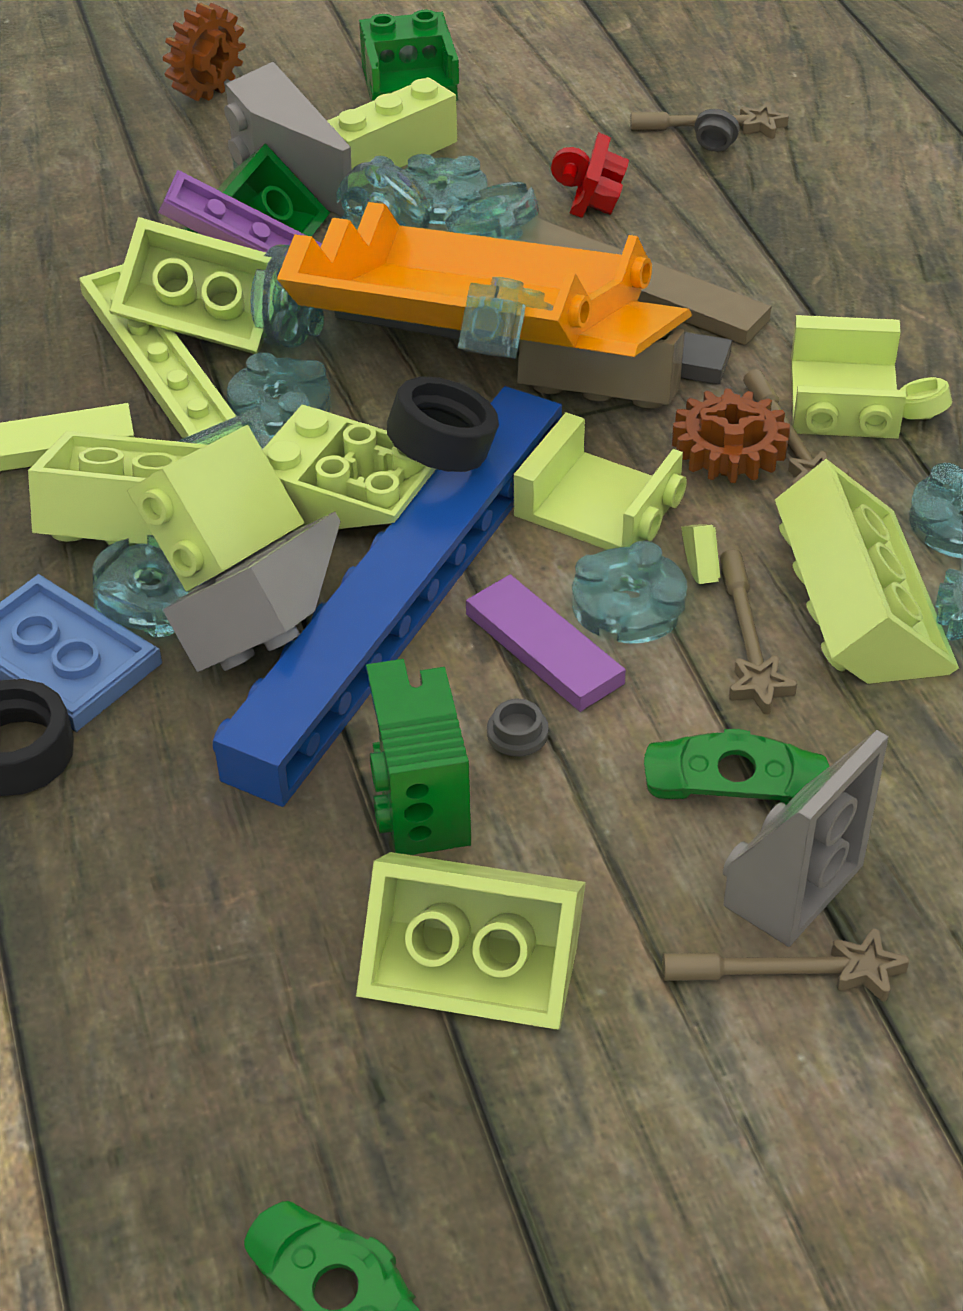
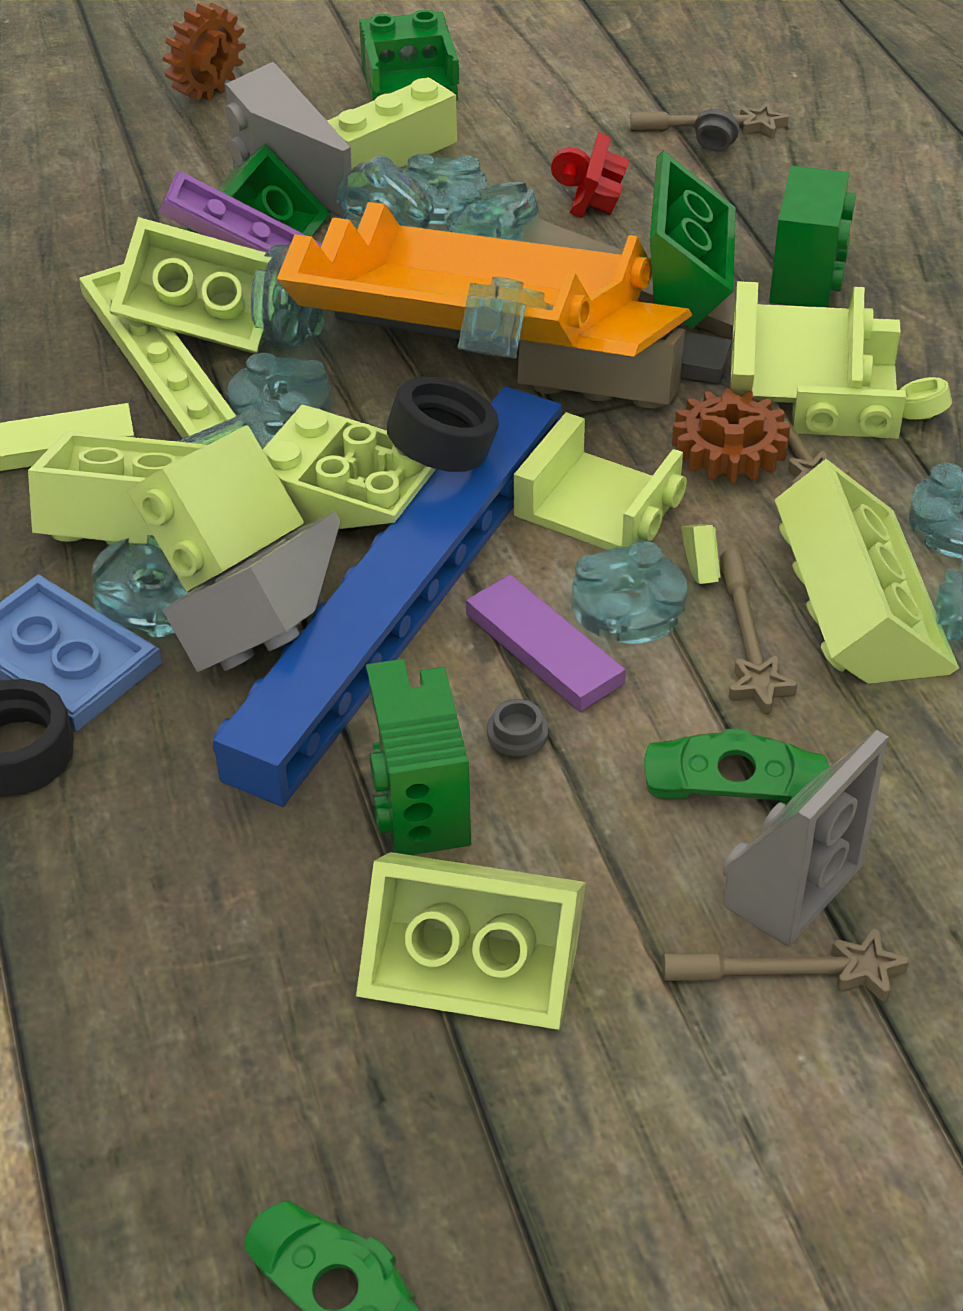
none -> green slope [650,150,736,329]
none -> yellowish green panel [730,281,873,403]
none -> green brick [769,166,856,308]

